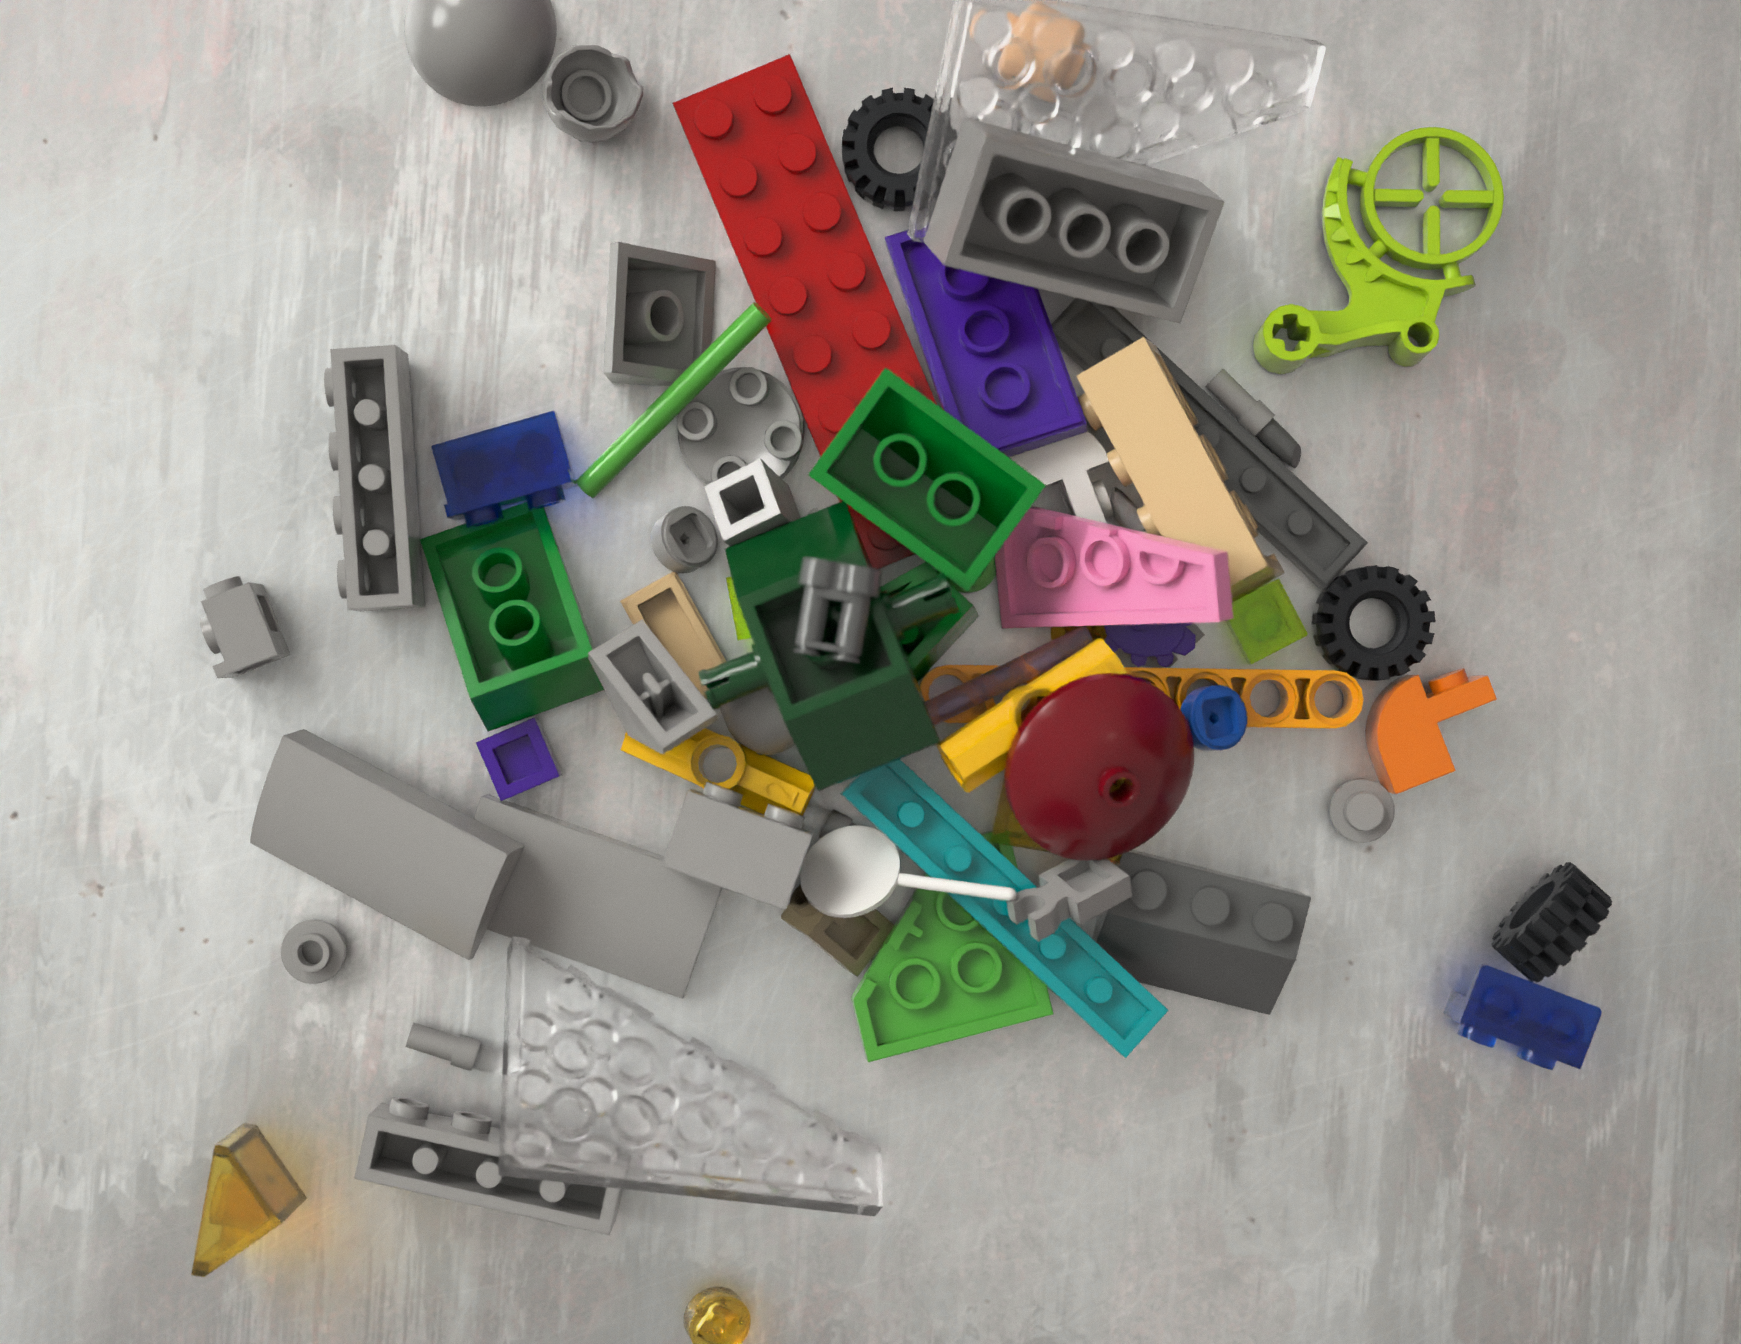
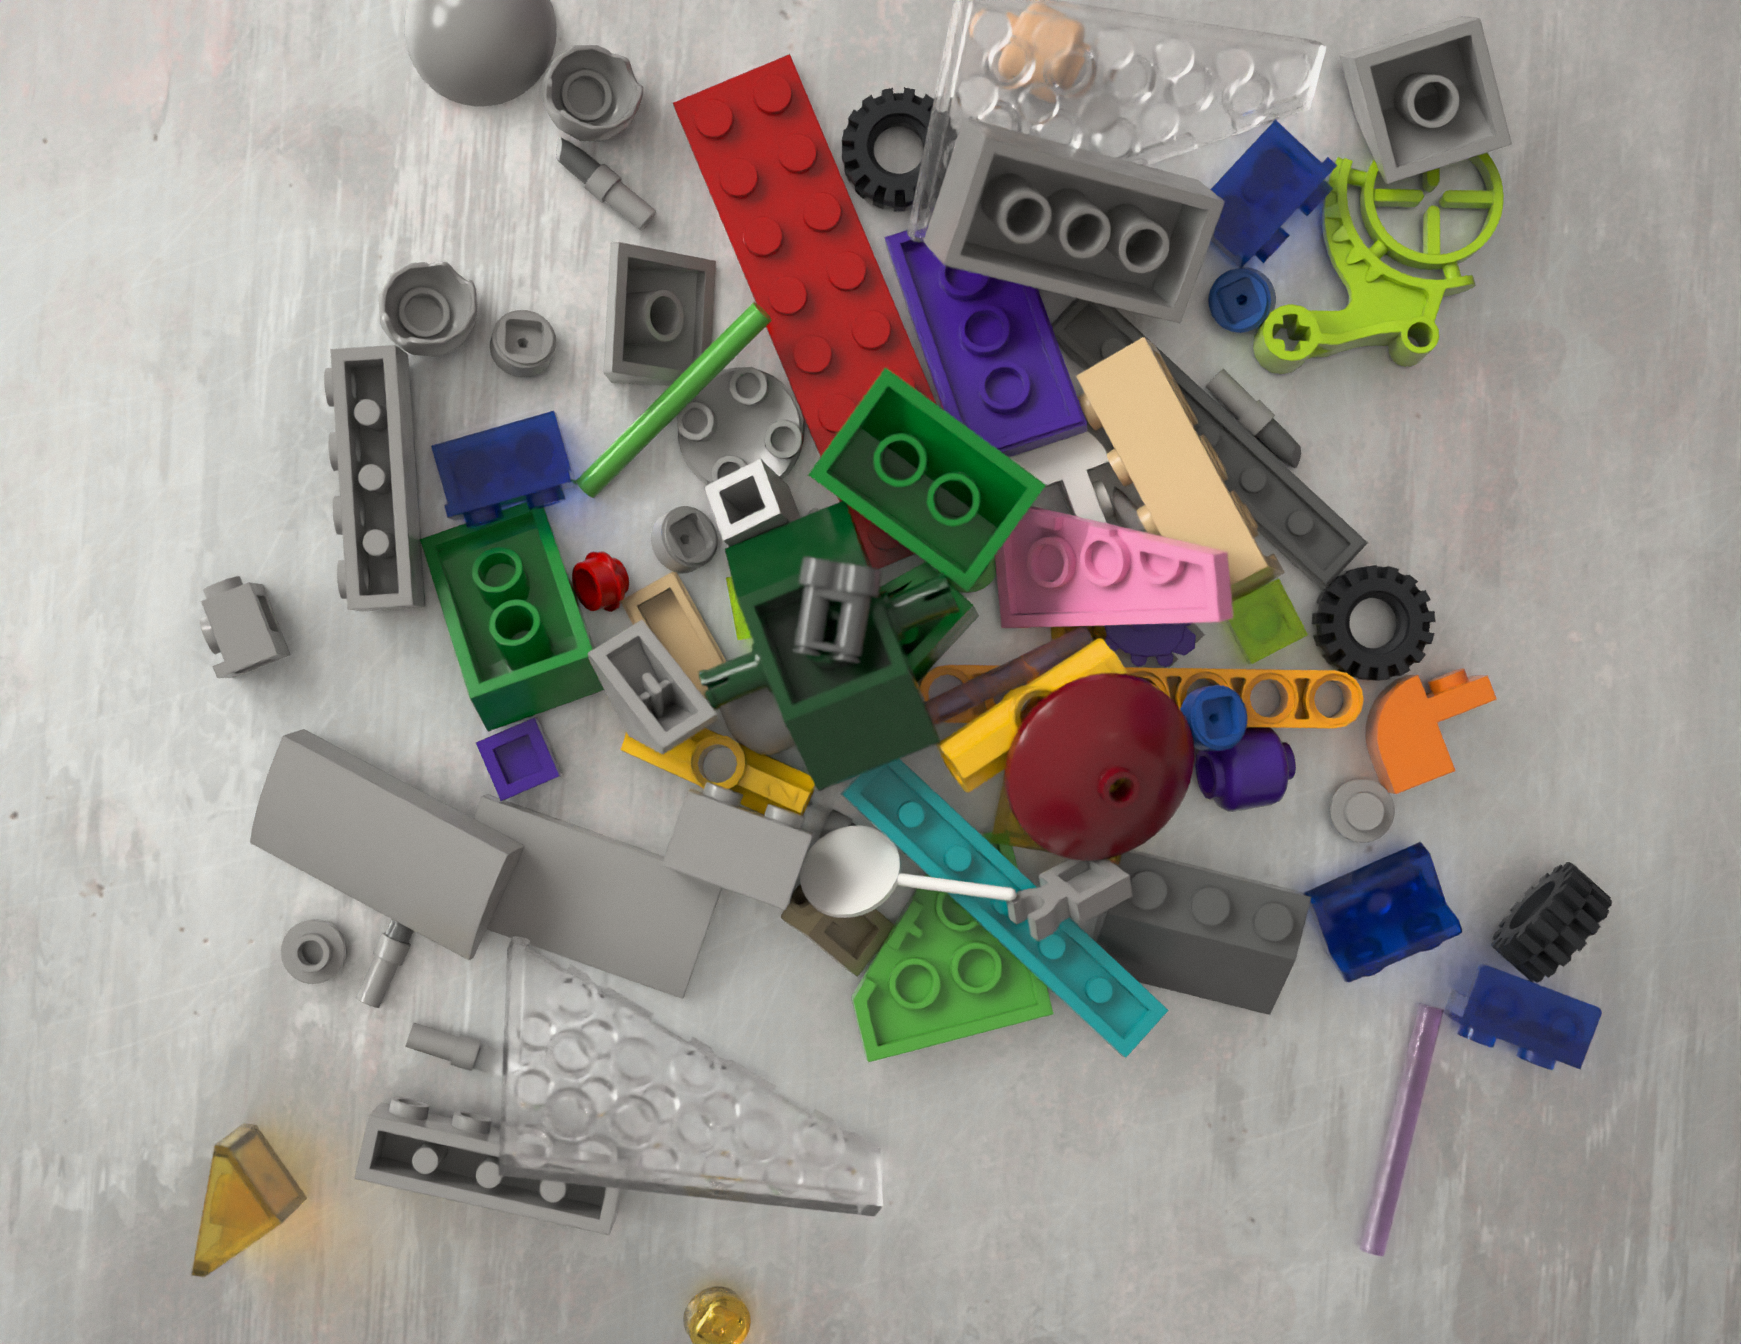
none -> light grey piece [356,919,414,1008]
none -> light grey hair [378,262,477,357]
none -> light grey tile [490,310,556,377]
none -> light grey piece [556,137,656,231]
none -> red plate [572,551,629,612]
none -> dark purple head [1195,727,1296,812]
none -> blue tile [1208,267,1276,333]
none -> clear blue bracket [1210,119,1337,268]
none -> clear blue bracket [1304,842,1462,982]
none -> light grey slope [1339,16,1512,184]
none -> clear purple bar [1359,1003,1444,1256]

